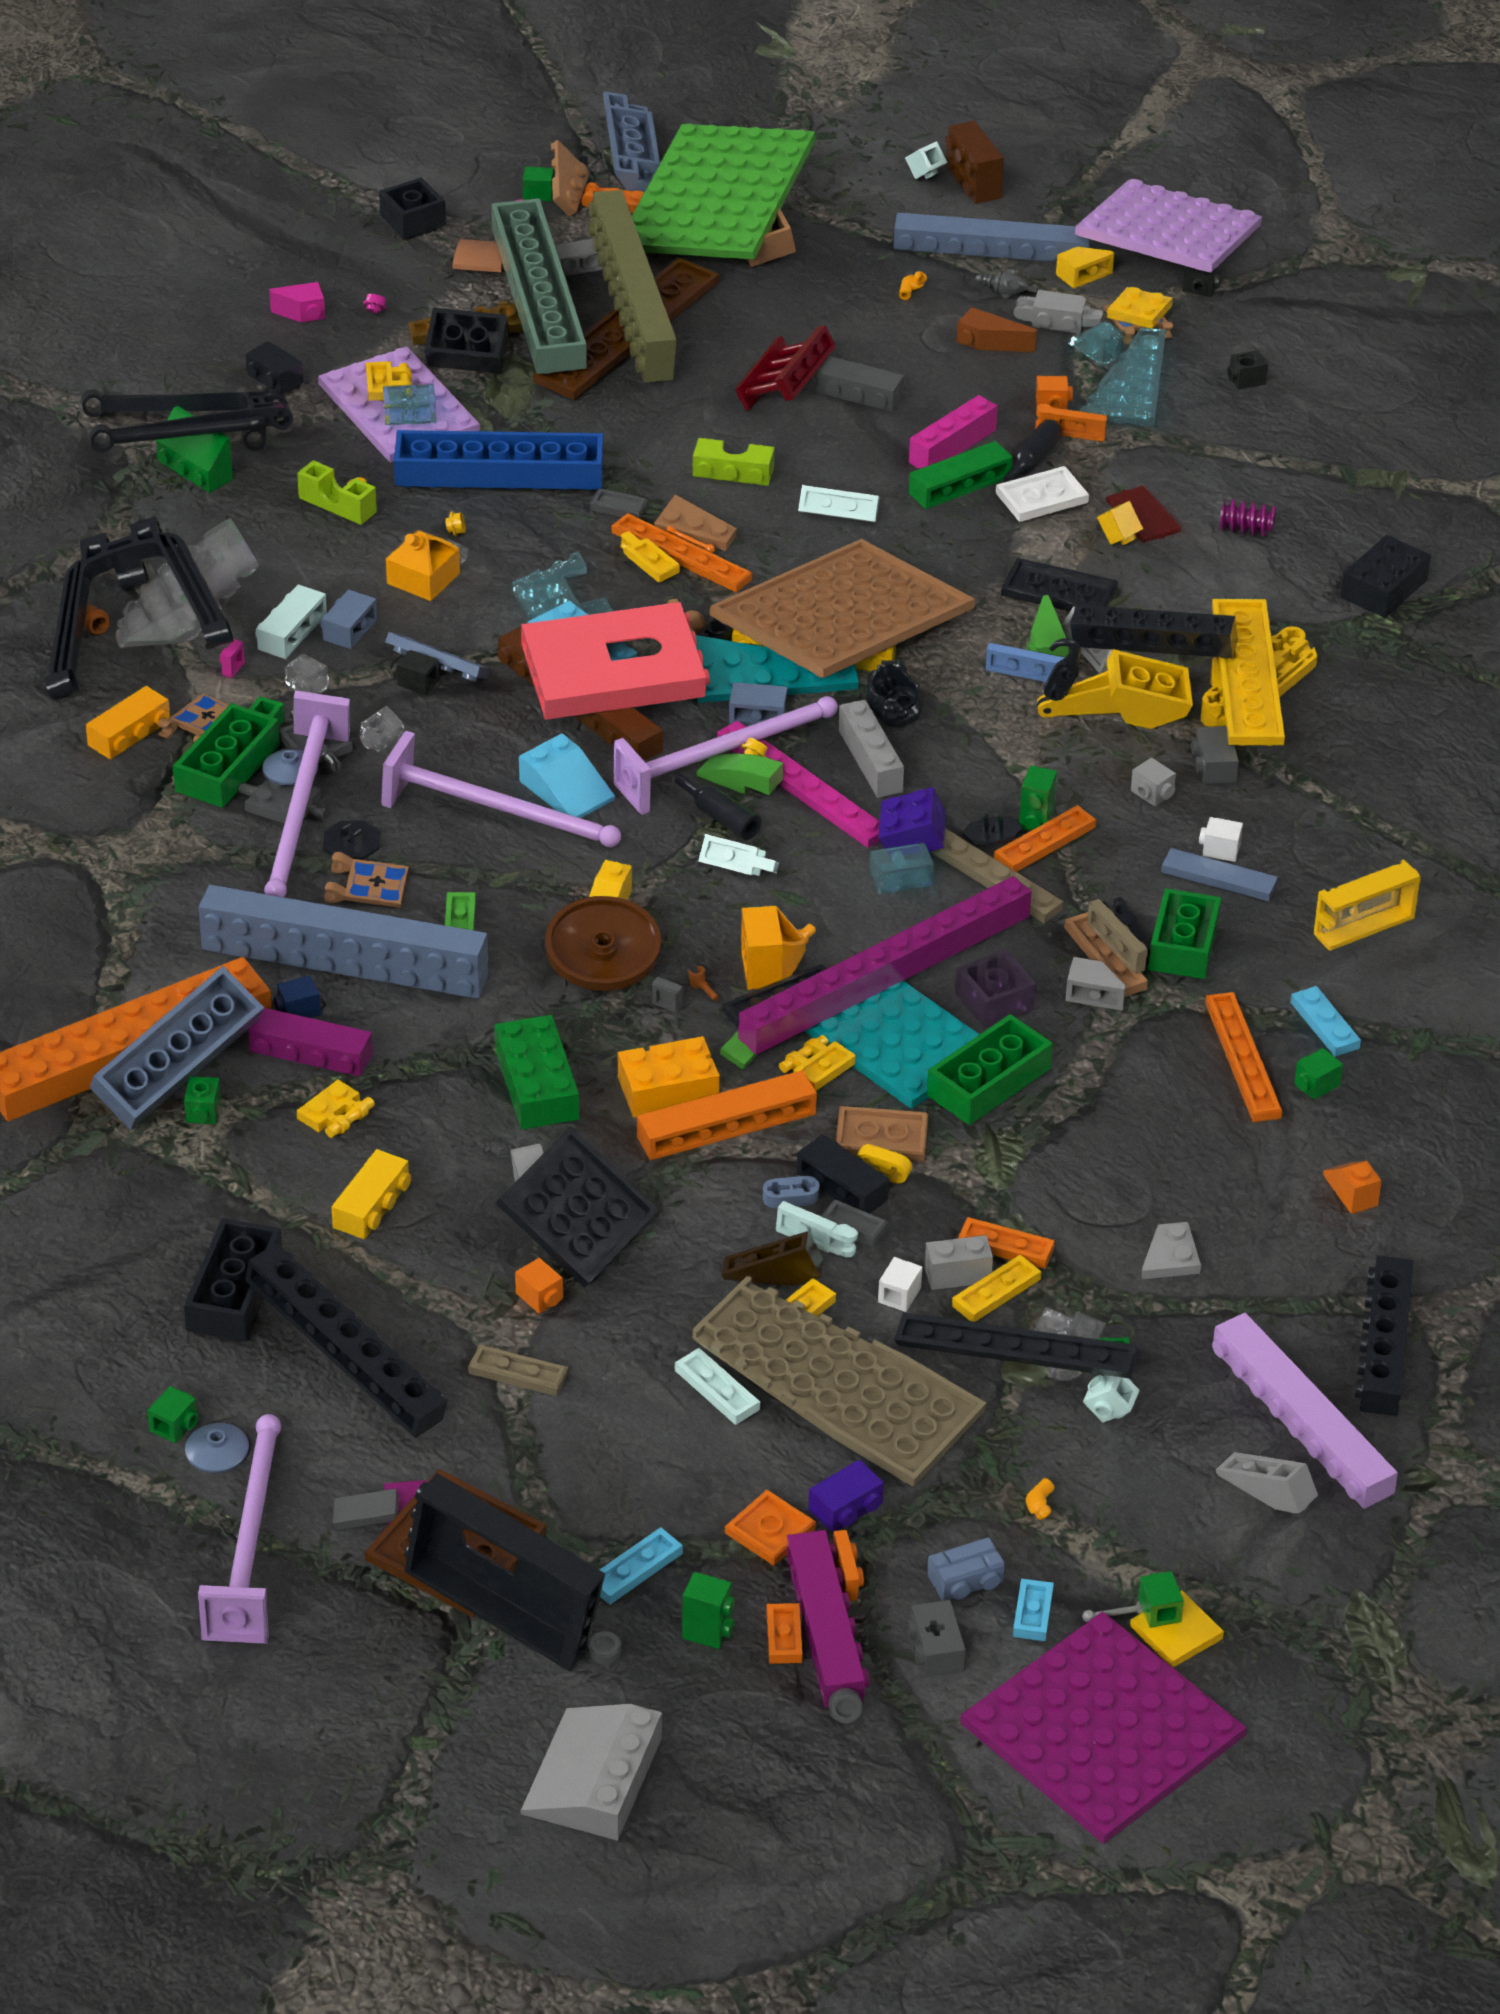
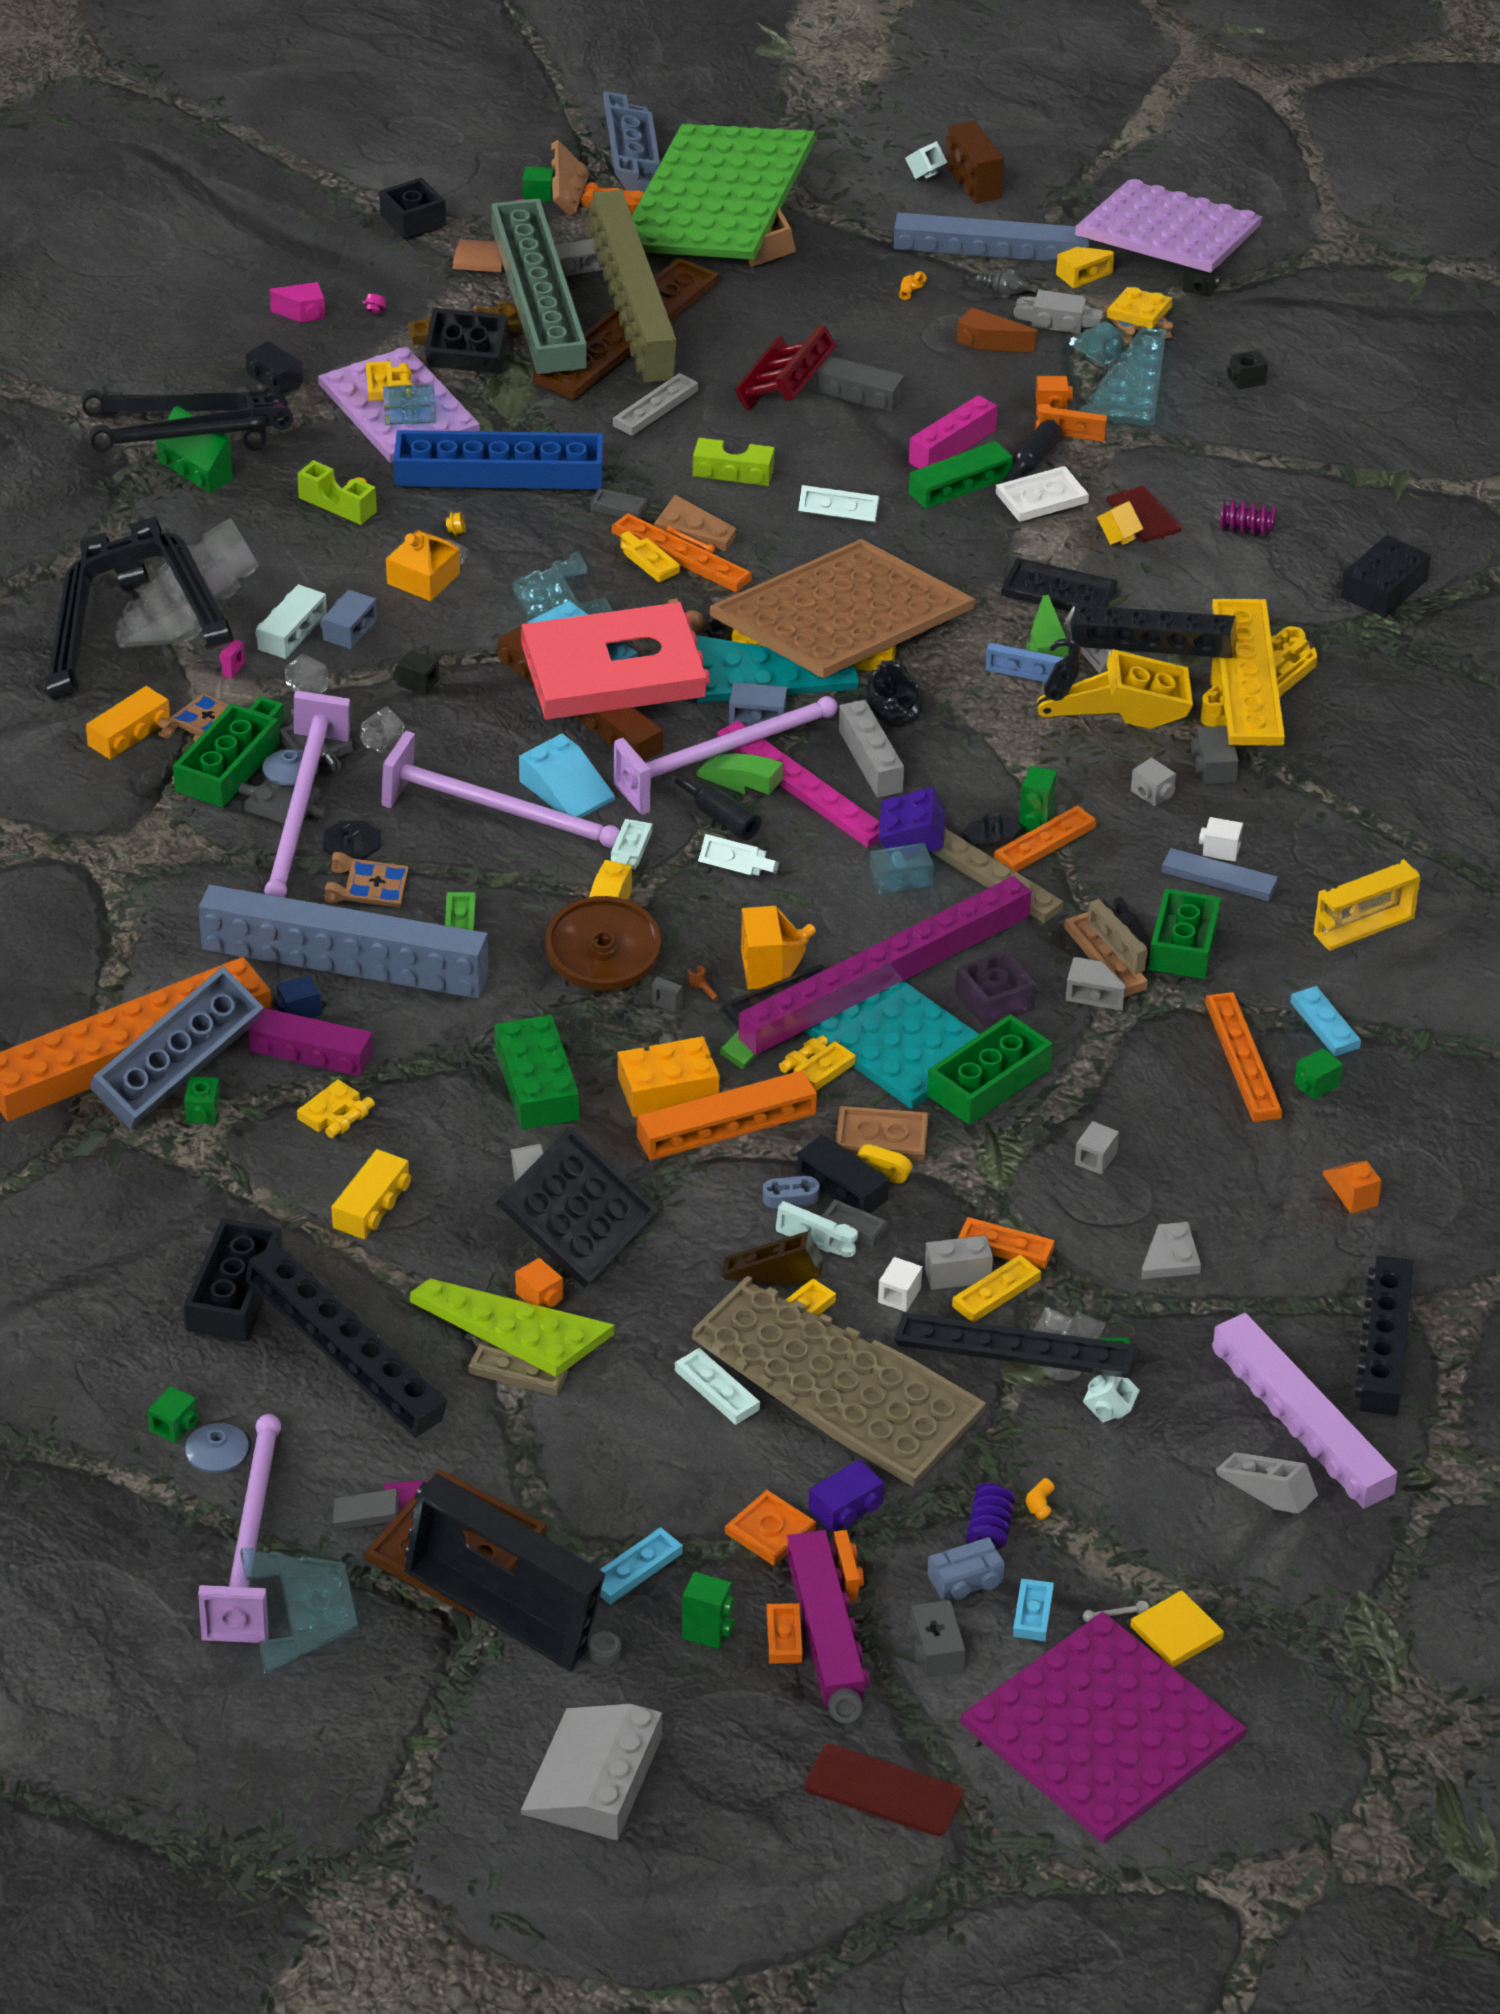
dark orange cone [84,602,109,635] -> none
sand blue plate [385,632,491,682] -> none
yellow plate [742,738,768,757] -> none
green brick [1138,1571,1184,1628] -> none
none -> clear light blue wing [240,1547,357,1674]
none -> lime wing [410,1278,615,1377]
none -> light aqua hinge [611,819,653,869]
none -> light grey plate [613,373,698,436]
none -> clear red piece [805,1744,963,1836]
none -> dark purple piece [966,1483,1015,1549]
none -> light grey brick [1075,1121,1119,1175]

